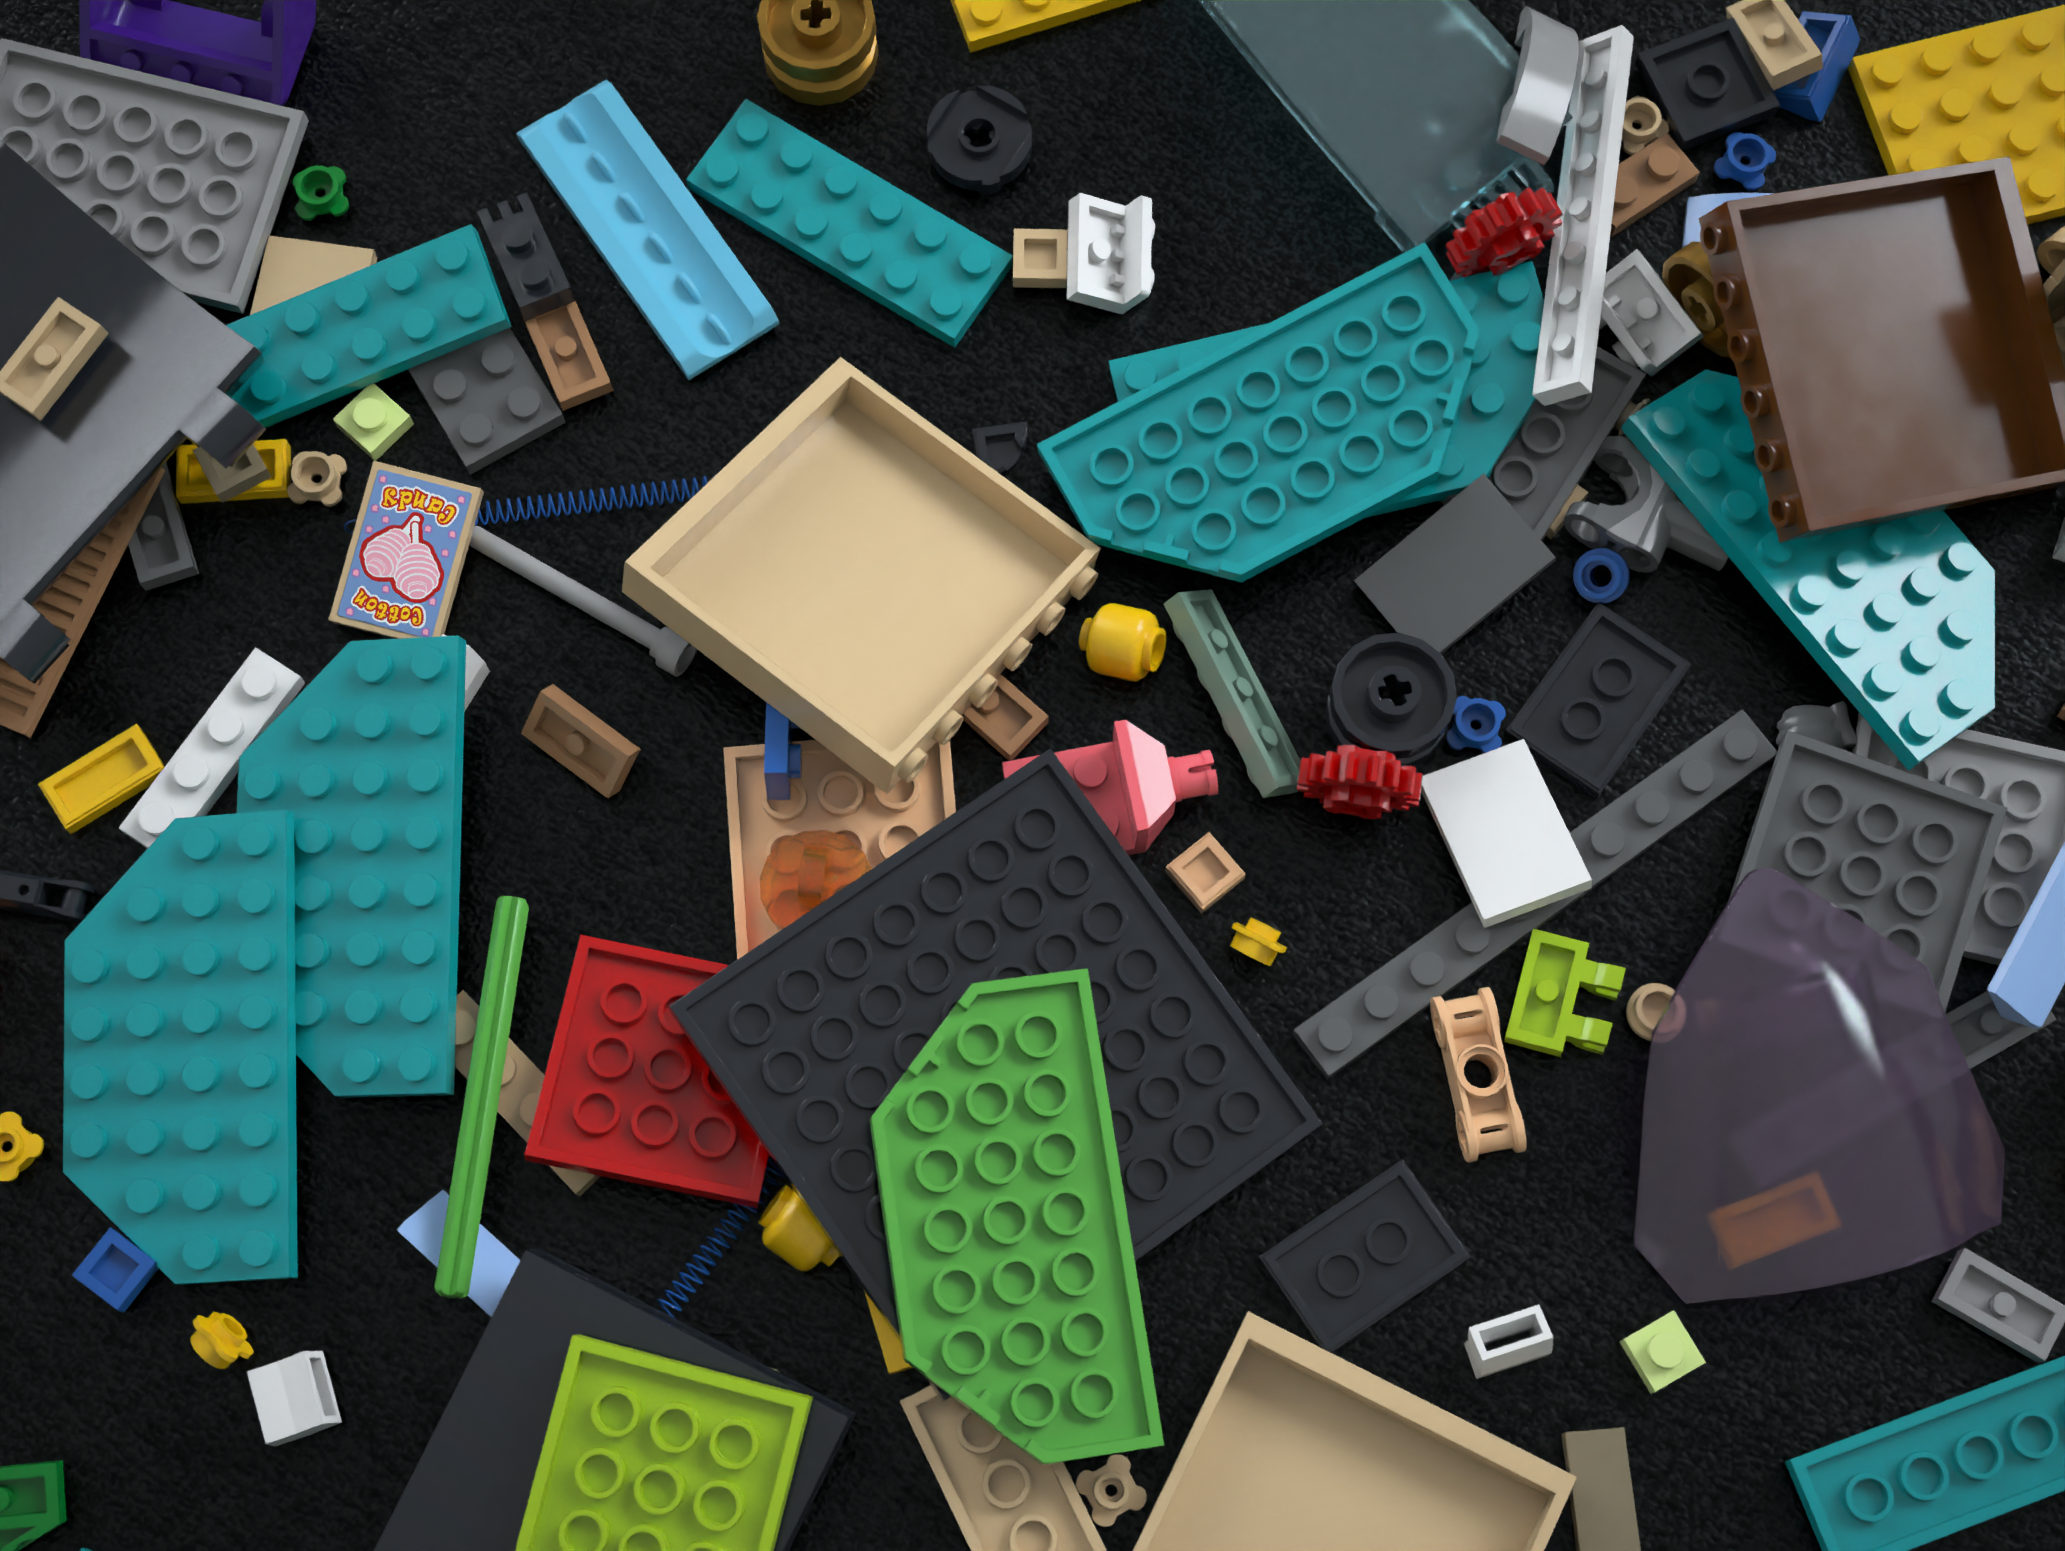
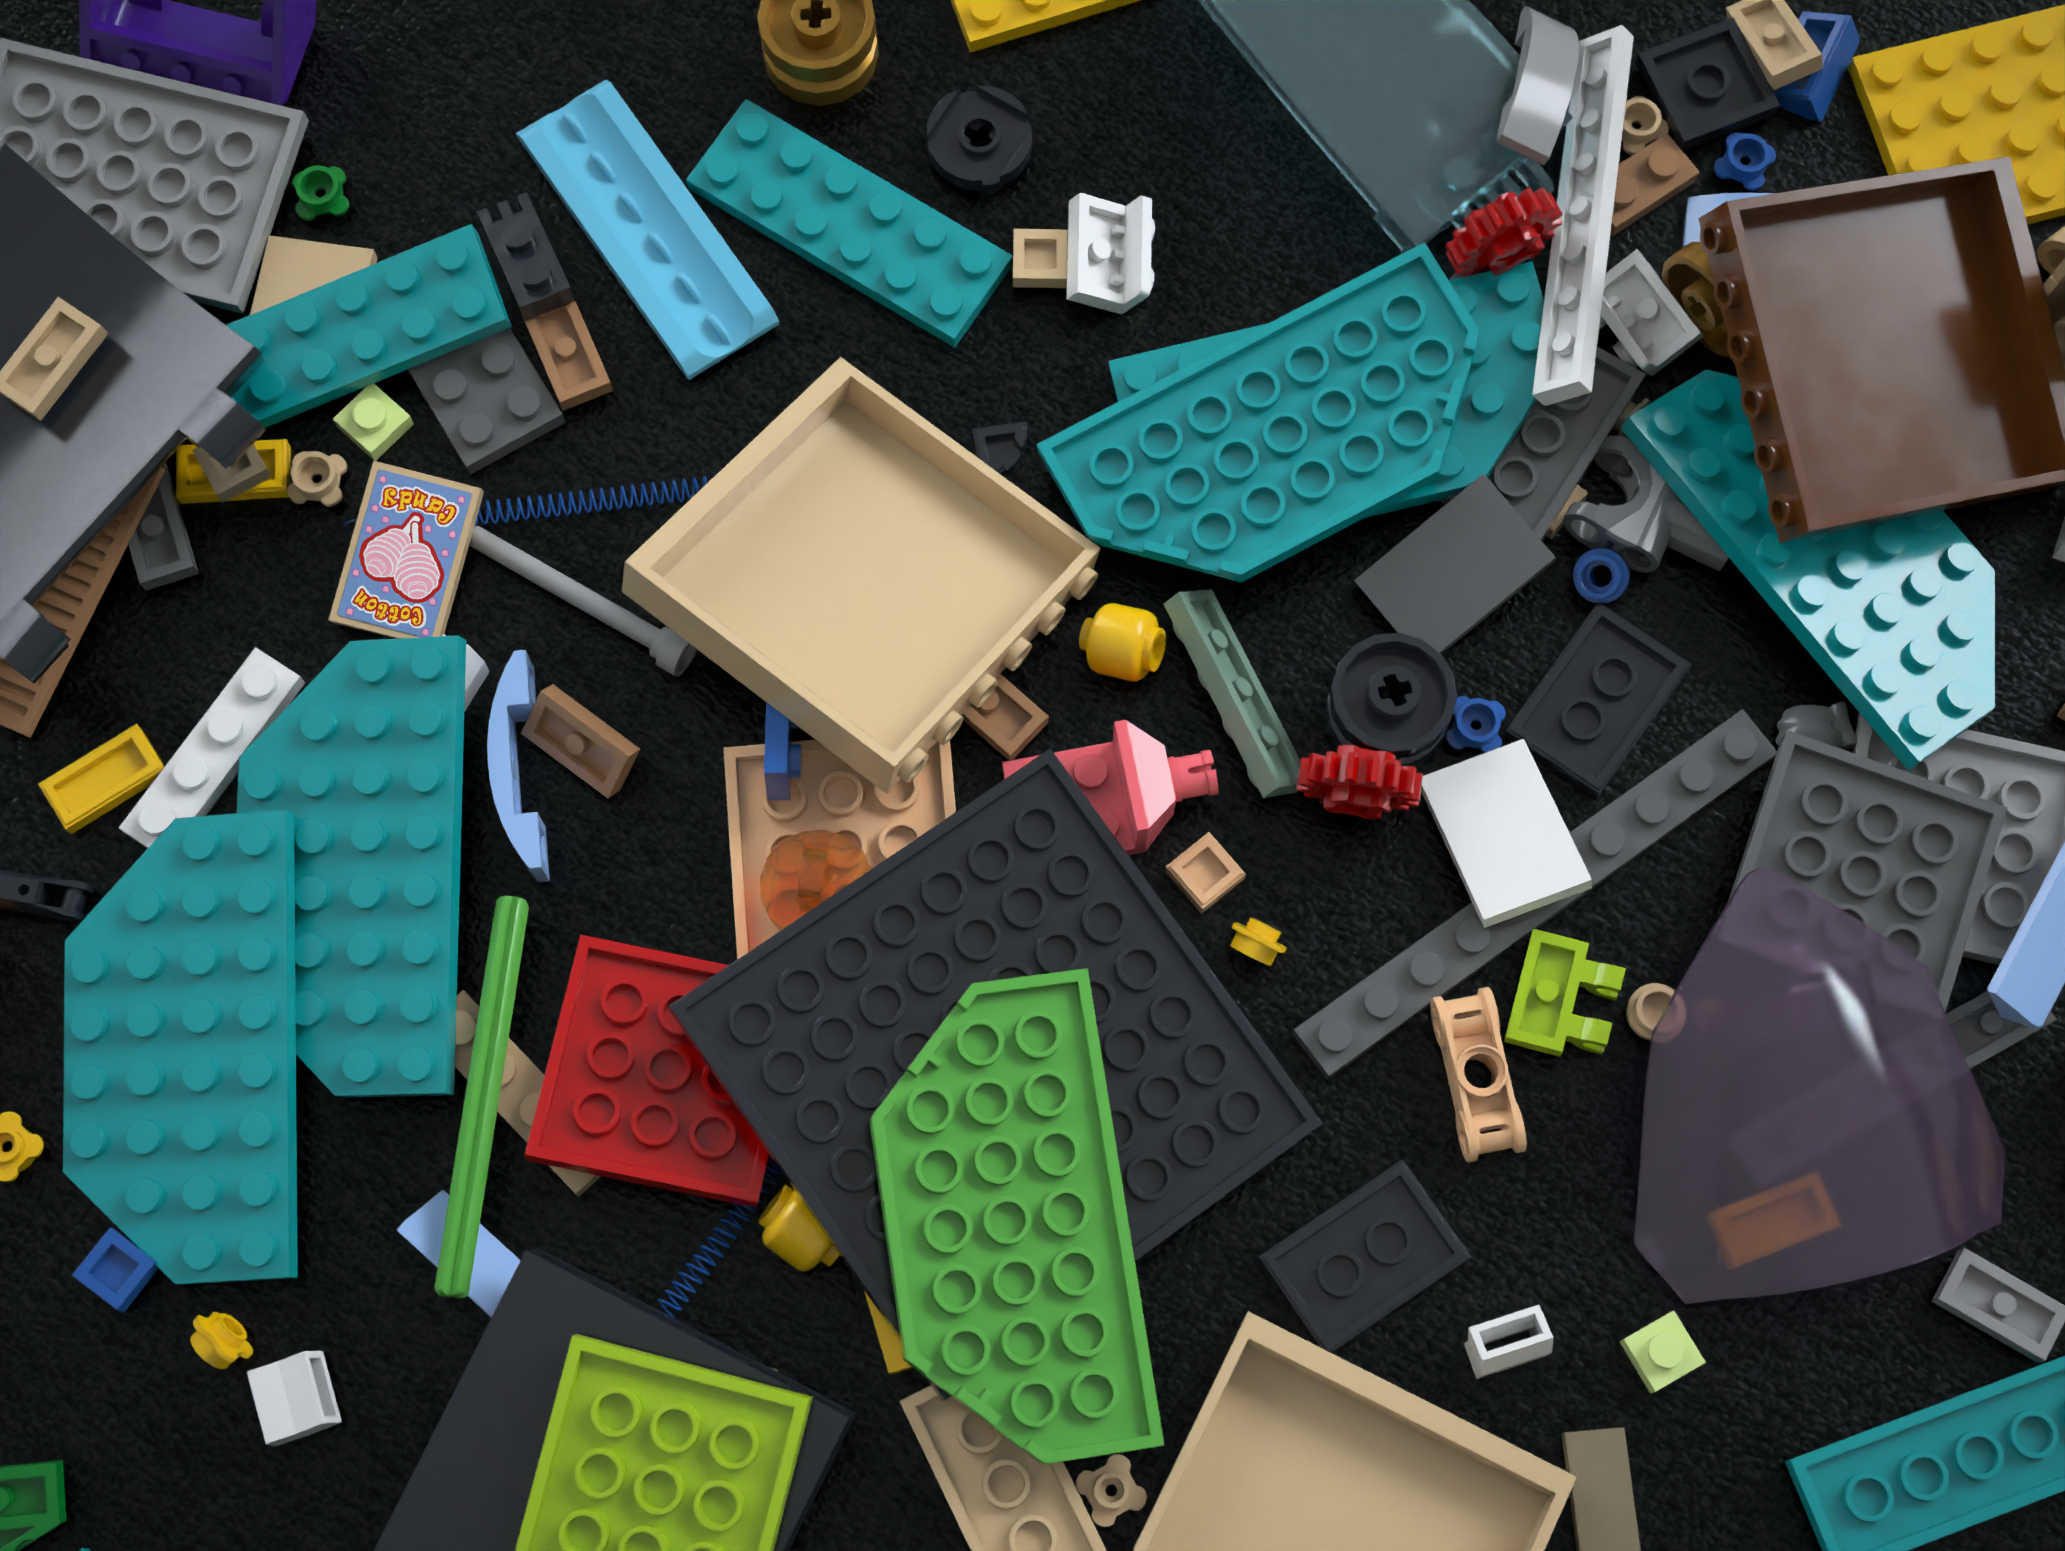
none -> light blue slope [487,650,550,882]

